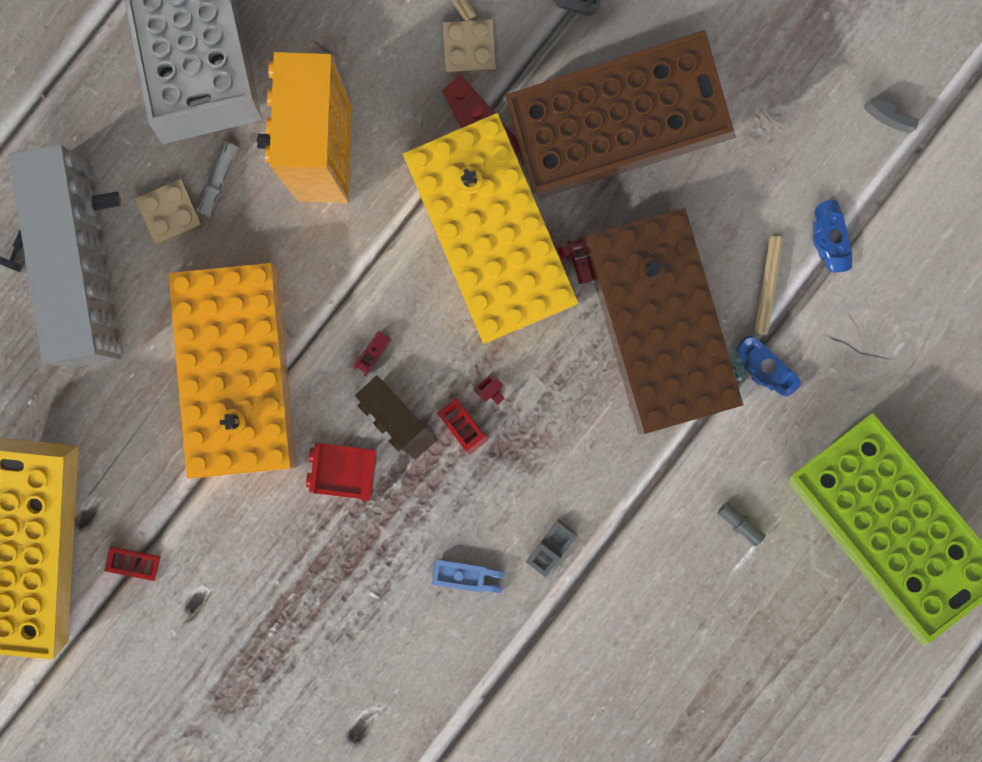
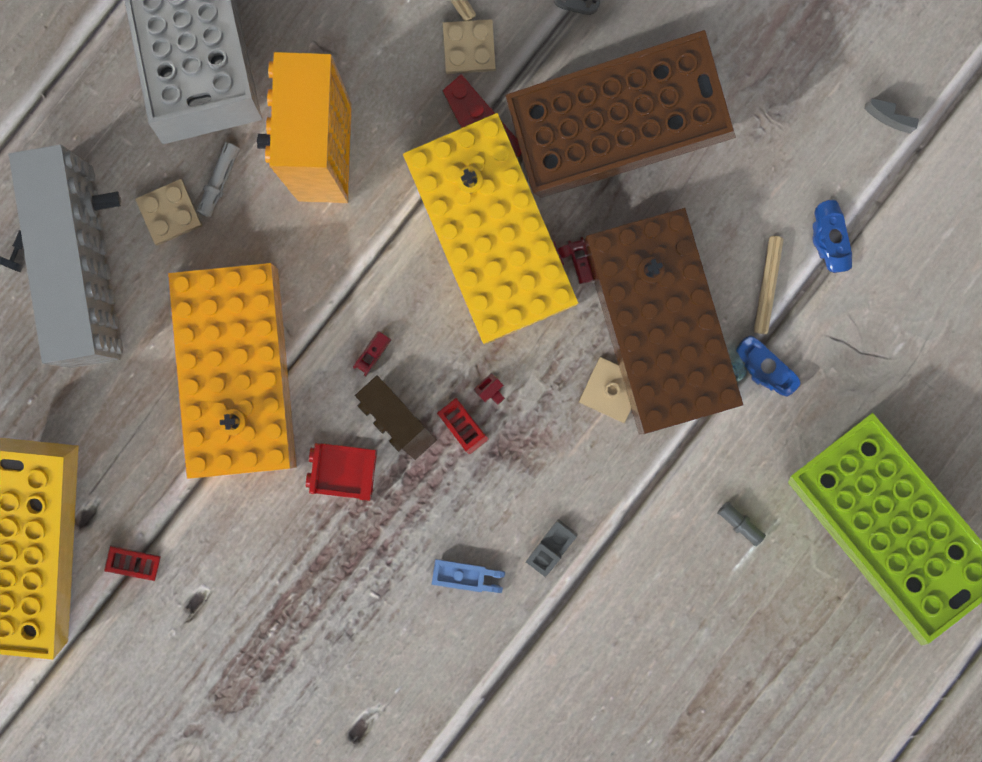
none -> tan plate [579,357,631,423]

